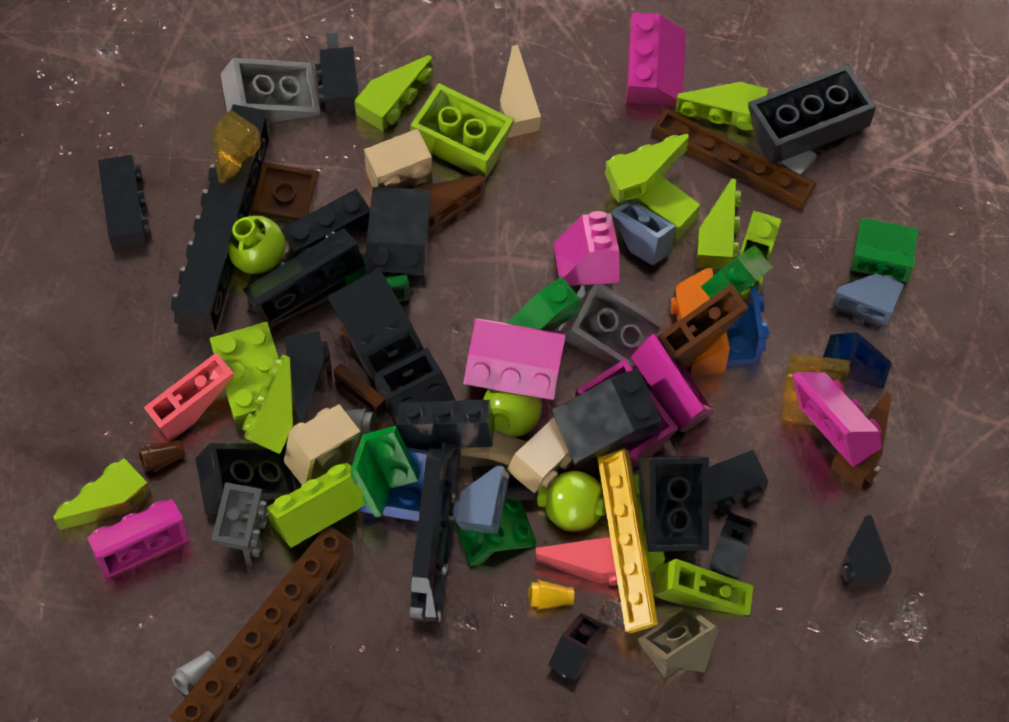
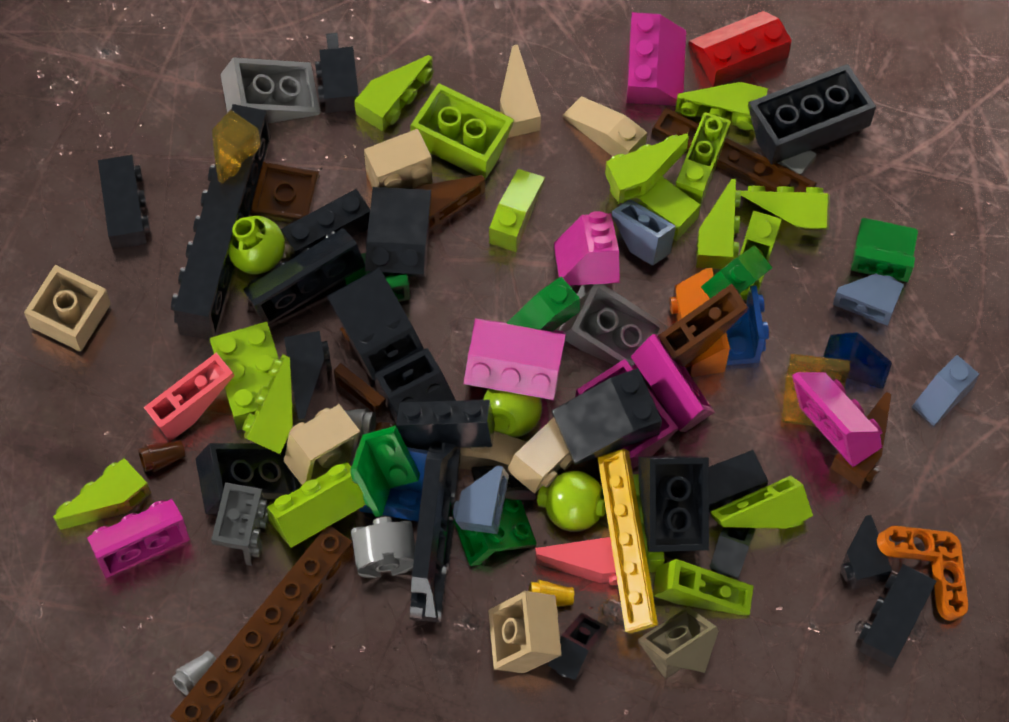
none -> tan brick [24,265,111,352]
none -> light grey brick [351,517,415,578]
none -> tan brick [488,591,562,673]
none -> lime slope [489,169,545,252]
none -> tan slope [563,96,647,156]
none -> lime slope [675,112,731,208]
none -> red slope [688,11,792,87]
none -> lime slope [710,475,813,529]
none -> lime slope [740,186,830,230]
none -> black brick [858,564,937,668]
none -> orange beam [877,526,968,621]
none -> sand blue slope [912,355,979,426]

